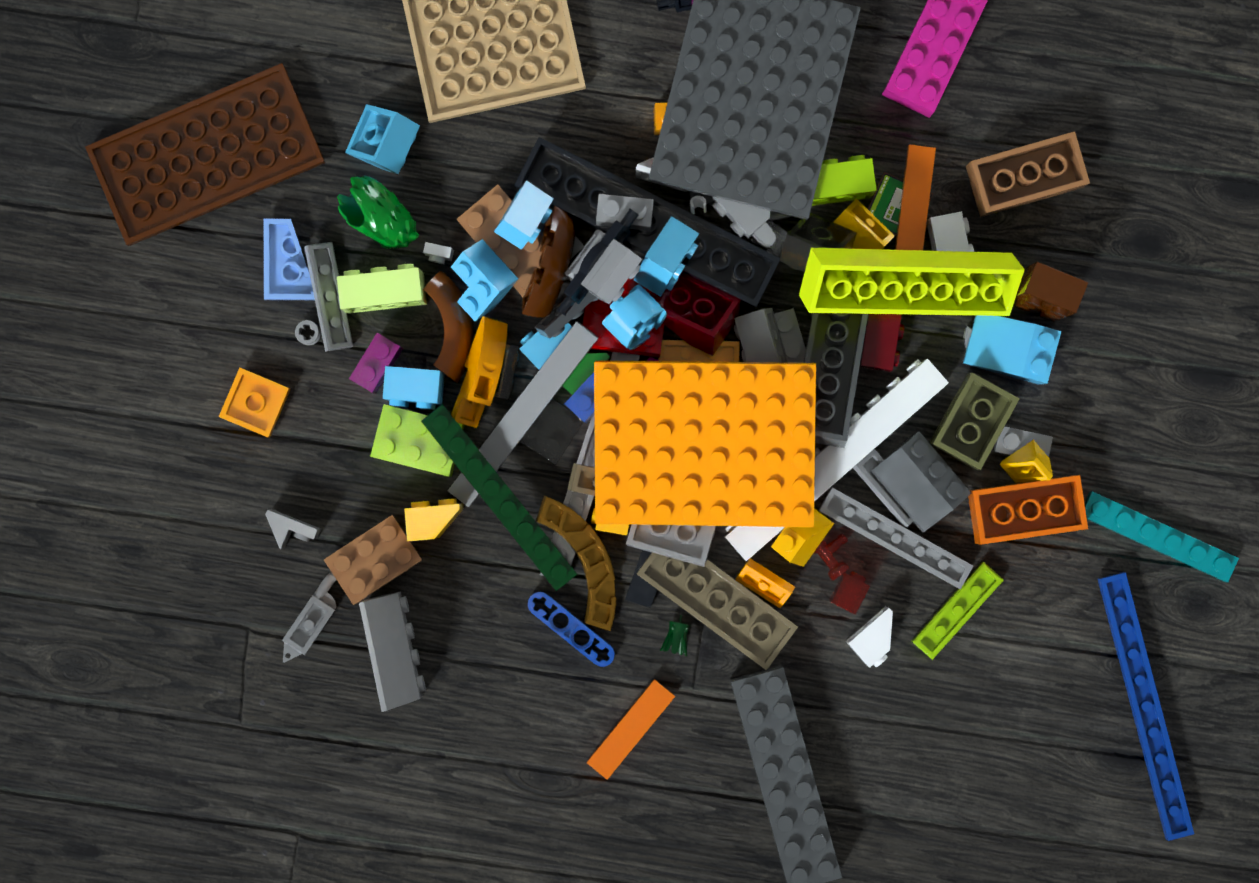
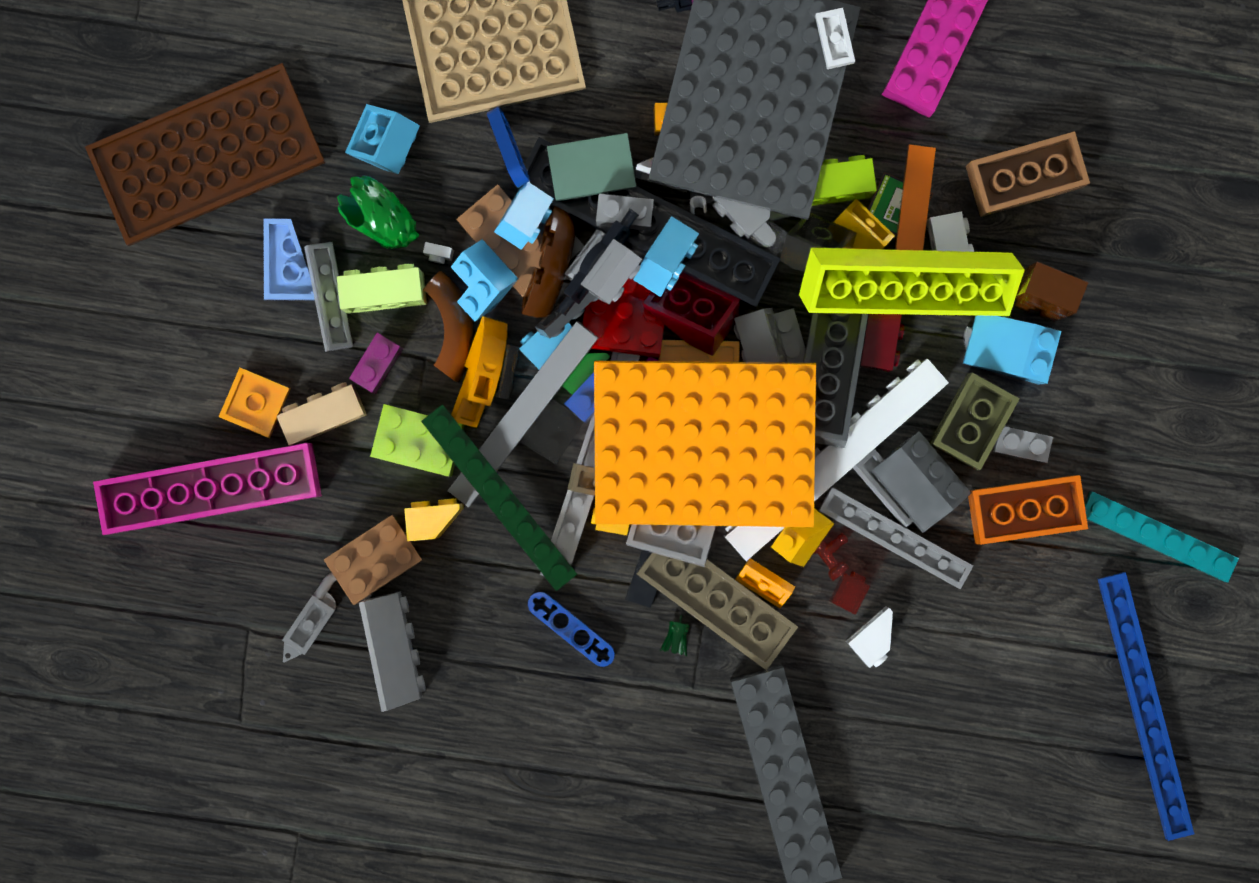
light grey slope [265,509,321,549] -> none
light grey bush [295,320,321,346] -> none
medium azure brick [383,366,445,410] -> none
pearl gold tile [536,496,616,631] -> none
orange tile [586,679,675,780] -> none
medium azure brick [602,284,667,350] -> none
lime tile [911,562,1003,660] -> none
yellow slope [1000,439,1053,483] -> none
none -> dark pink brick [93,443,322,535]
none -> tan brick [277,382,367,446]
none -> blue beam [487,106,530,187]
none -> sand green tile [547,133,636,201]
none -> white plate [815,8,855,69]

